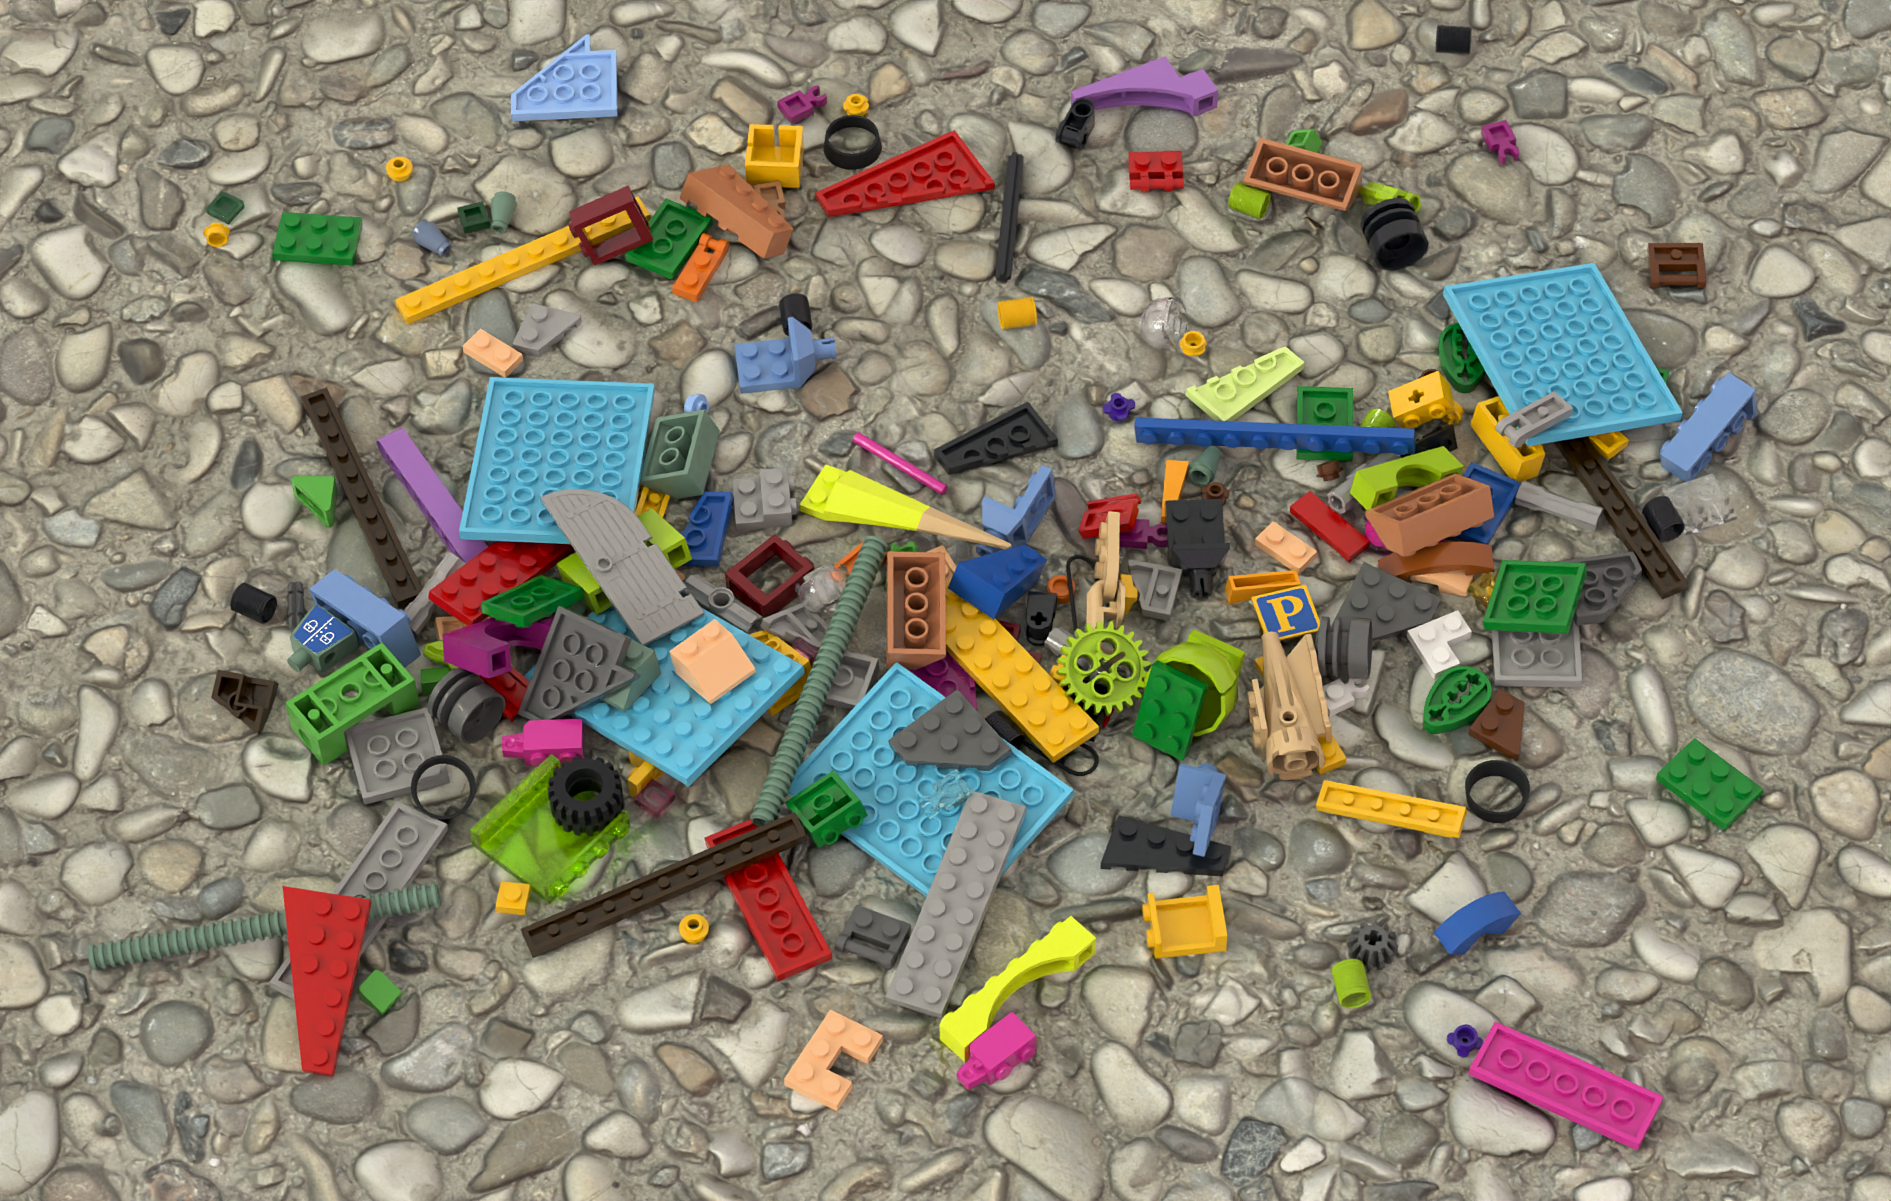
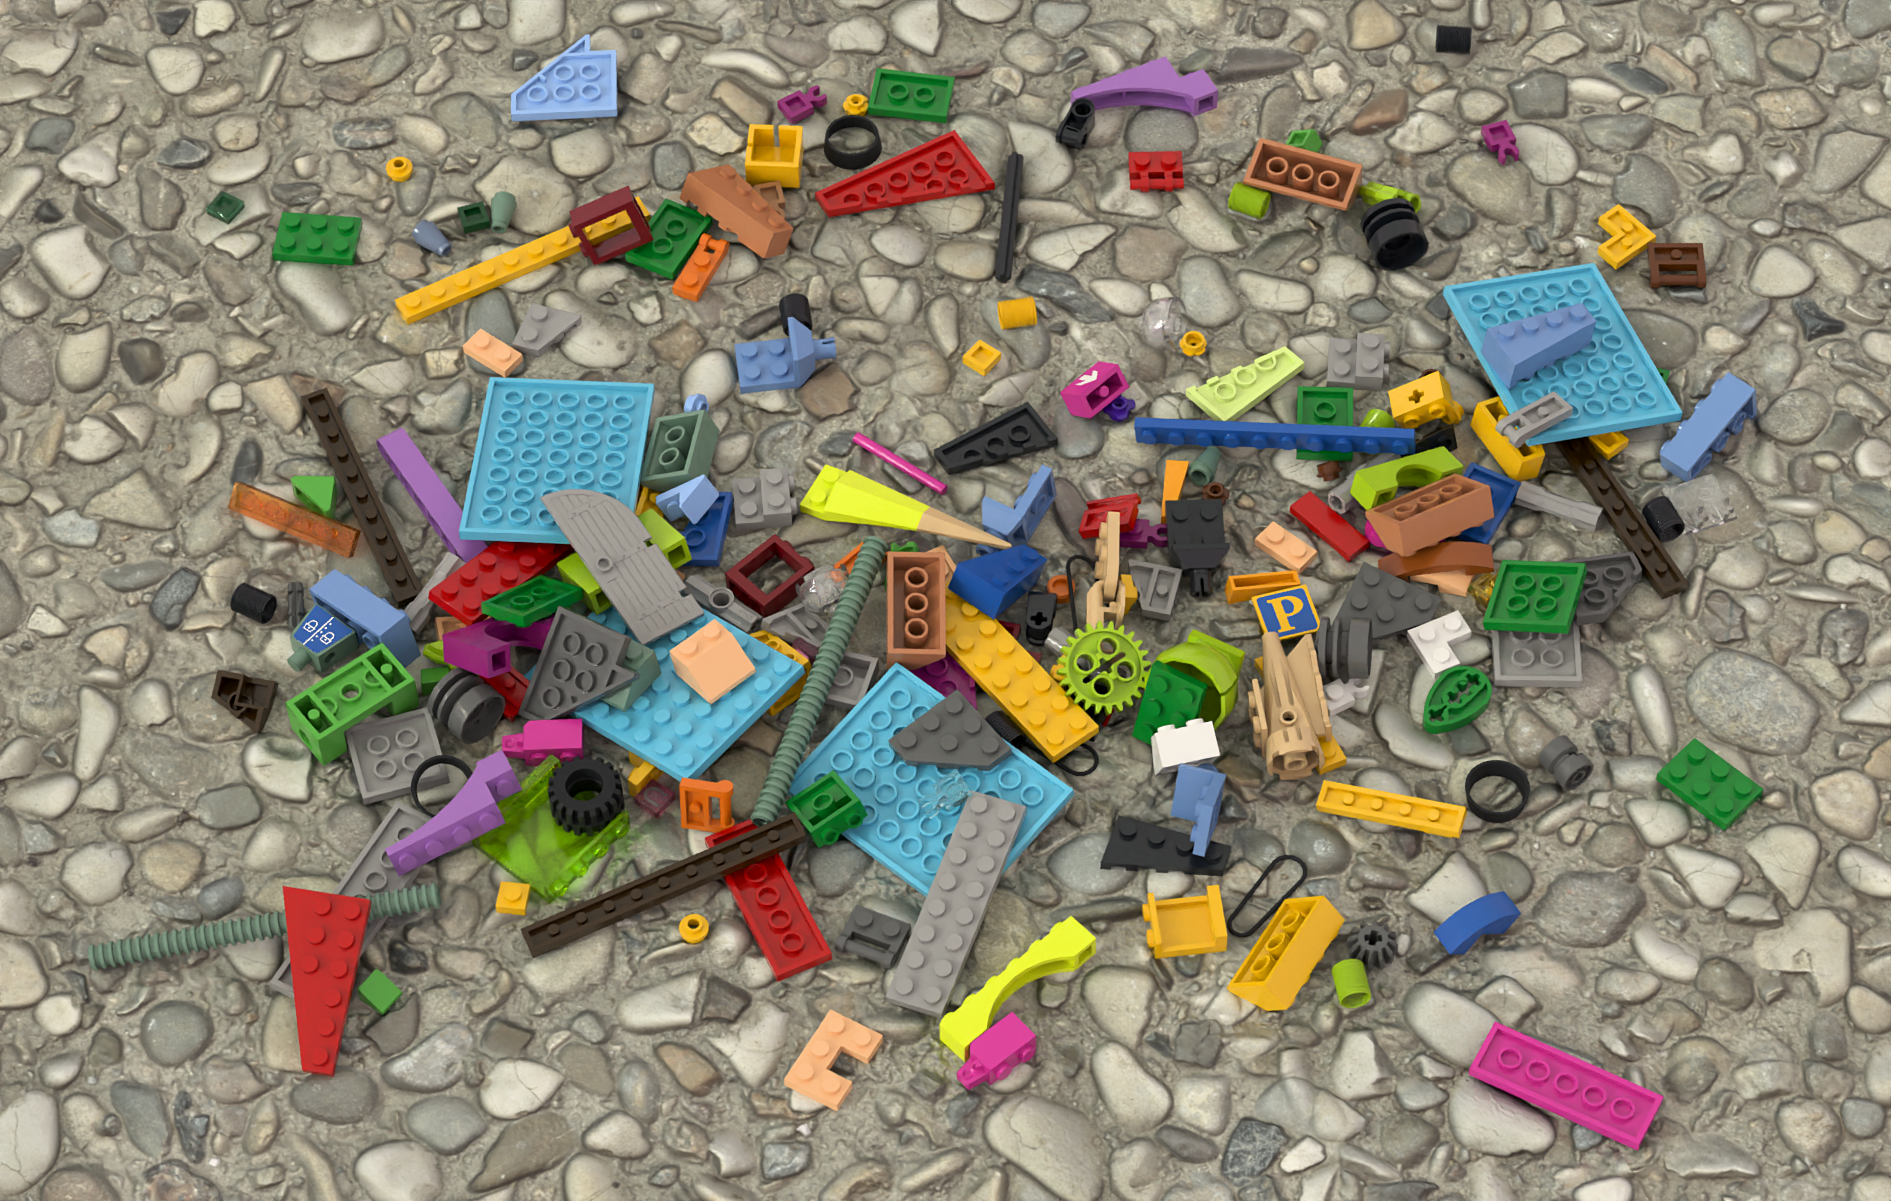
yellow plate [203,222,230,247] -> none
green piece [1438,323,1486,394] -> none
dark purple plate [1446,1024,1483,1057] -> none
reddish brown wing [1469,689,1525,761] -> none
none -> clear orange plate [228,481,361,558]
none -> medium lavender arch [385,750,522,876]
none -> light blue slope [656,474,719,524]
none -> orange plate [679,777,735,833]
none -> green plate [868,68,955,123]
none -> yellow plate [963,339,1001,377]
none -> dark pink brick [1060,361,1129,419]
none -> white slope [1151,718,1220,776]
none -> yellow slope [1226,896,1345,1011]
none -> black piece [1227,855,1307,938]
none -> light grey plate [1327,333,1390,391]
none -> medium blue wedge [1481,303,1596,389]
none -> dark grey wheel [1538,735,1594,791]
none -> yellow plate [1597,204,1656,270]

